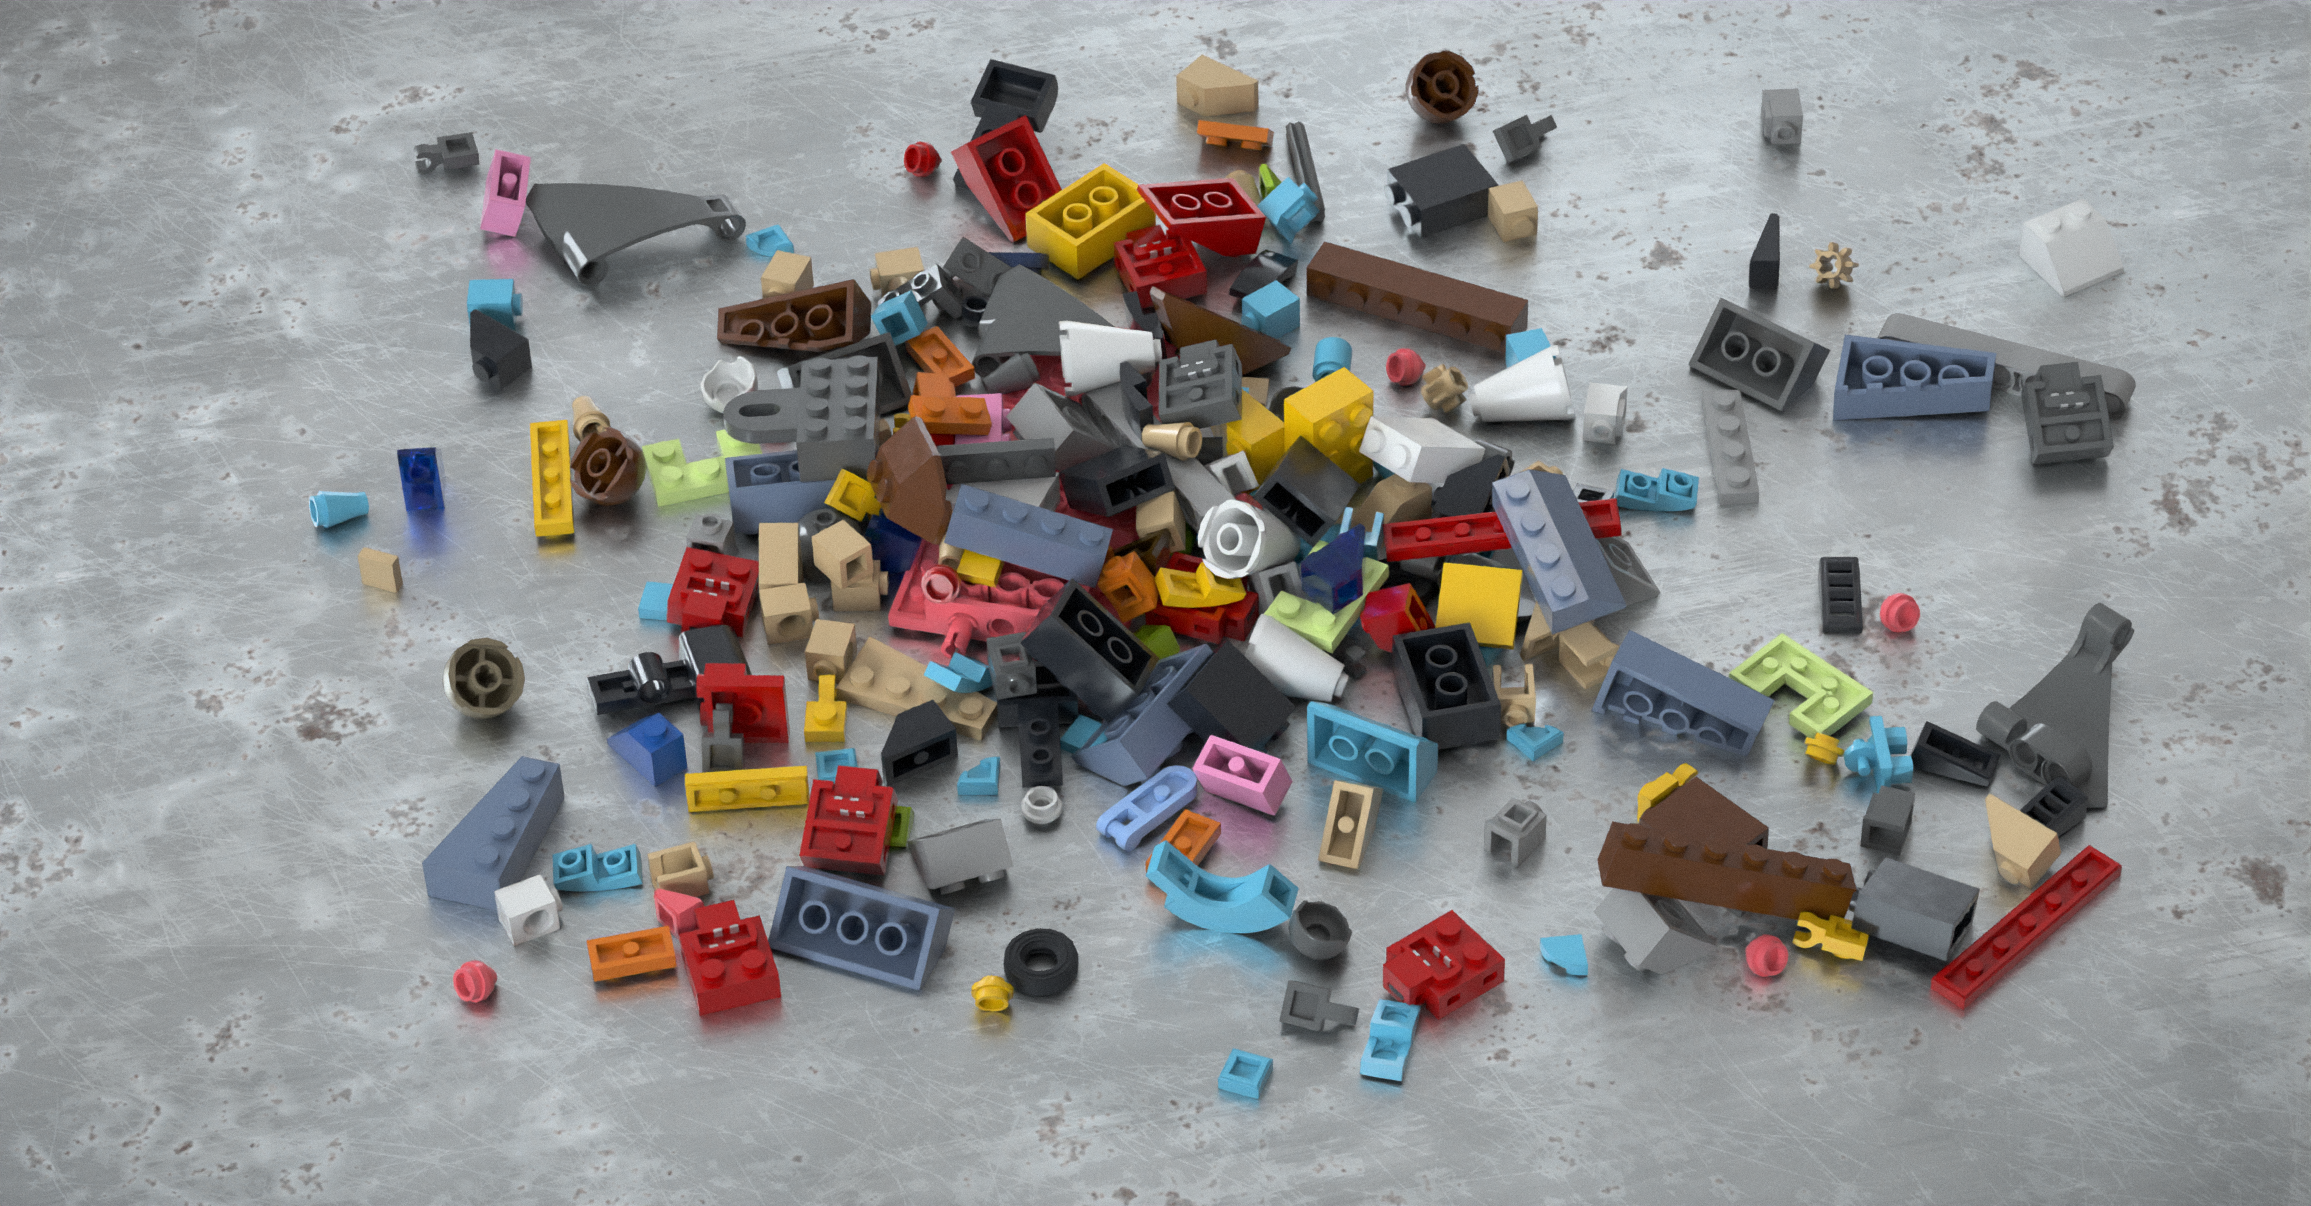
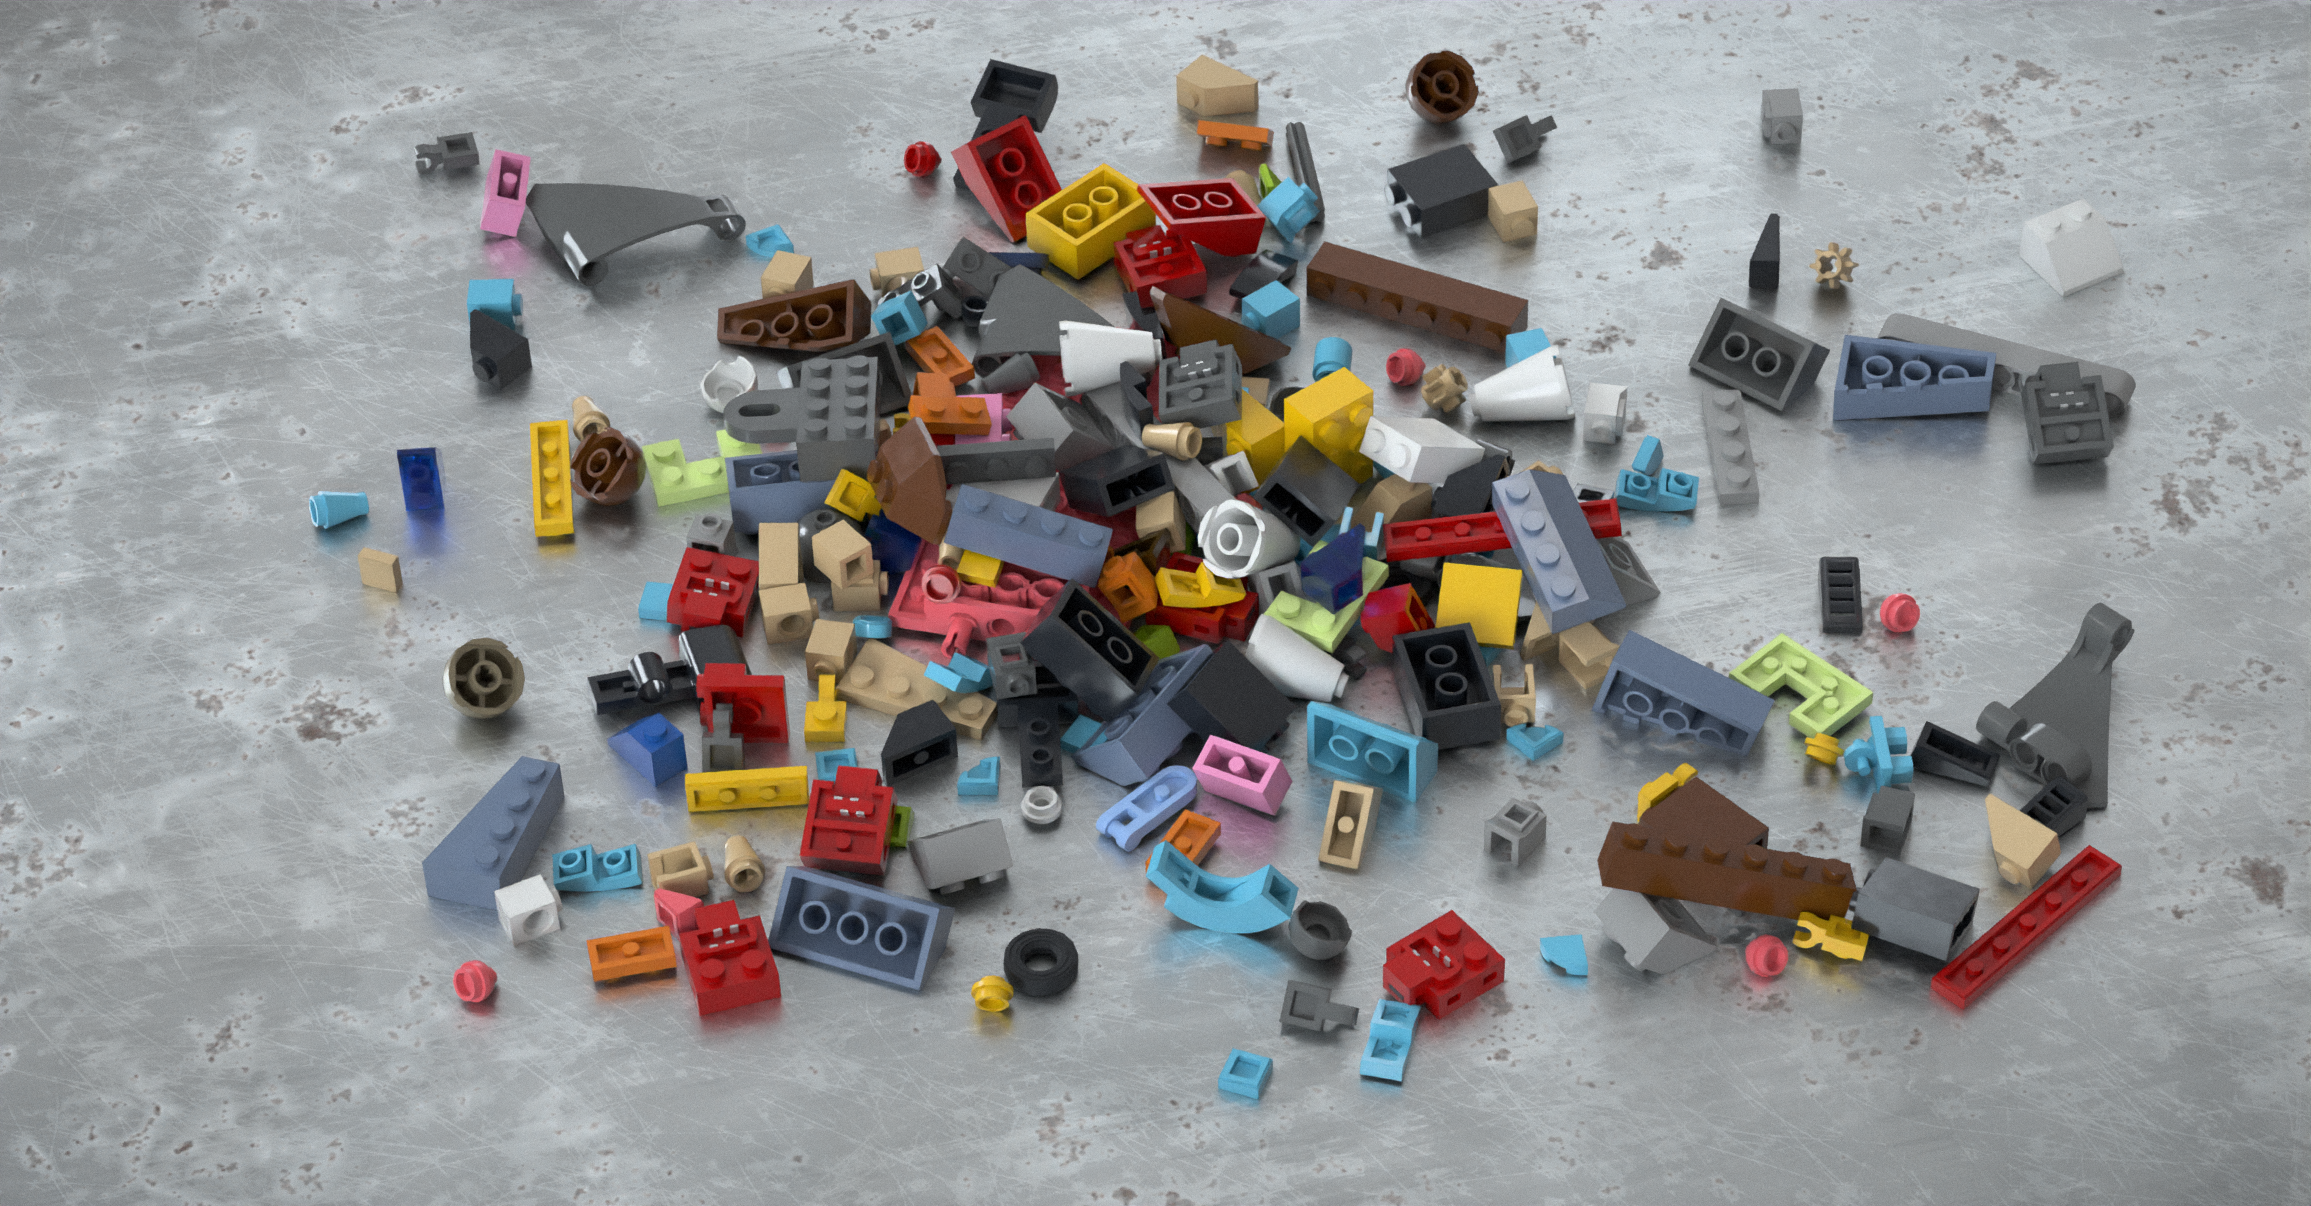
none -> tan cone [724,835,765,892]
none -> medium azure tile [853,615,892,638]
none -> medium azure tile [1631,435,1664,476]

